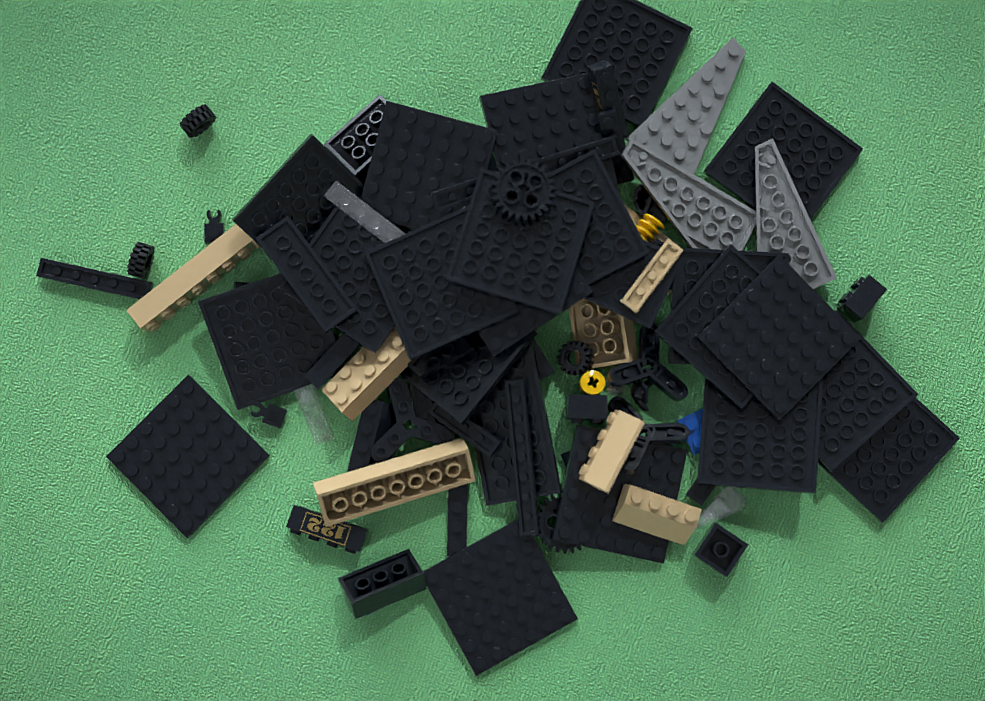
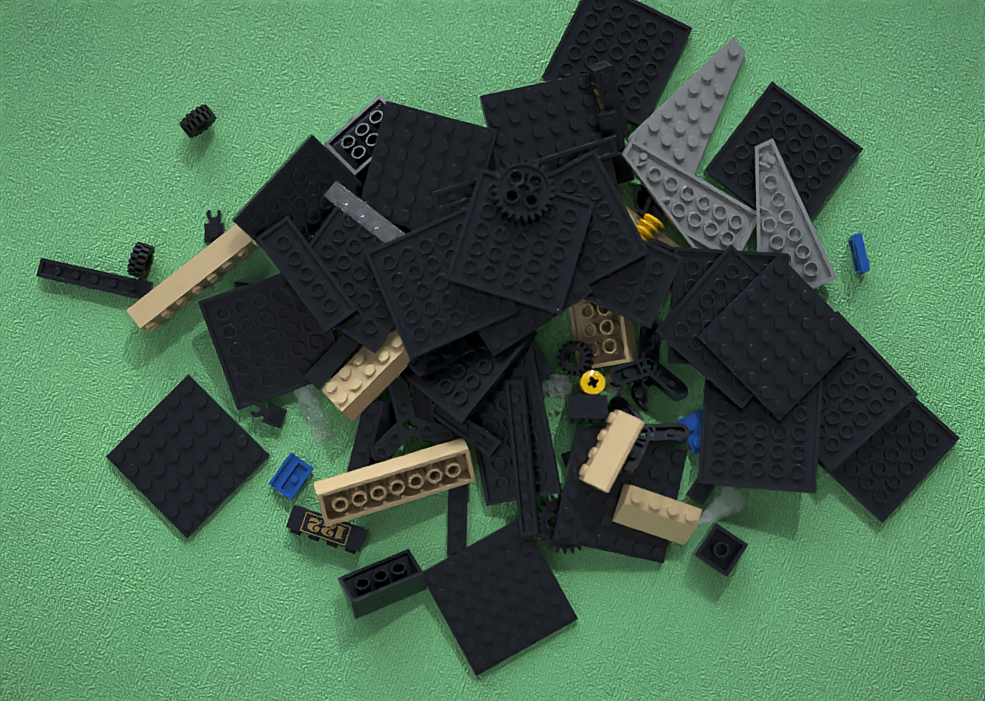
tan tile [621,239,684,314] -> none
black brick [837,274,887,323] -> none
none -> blue plate [269,452,314,500]
none -> clear head [542,374,572,399]
none -> blue plate [848,233,870,276]

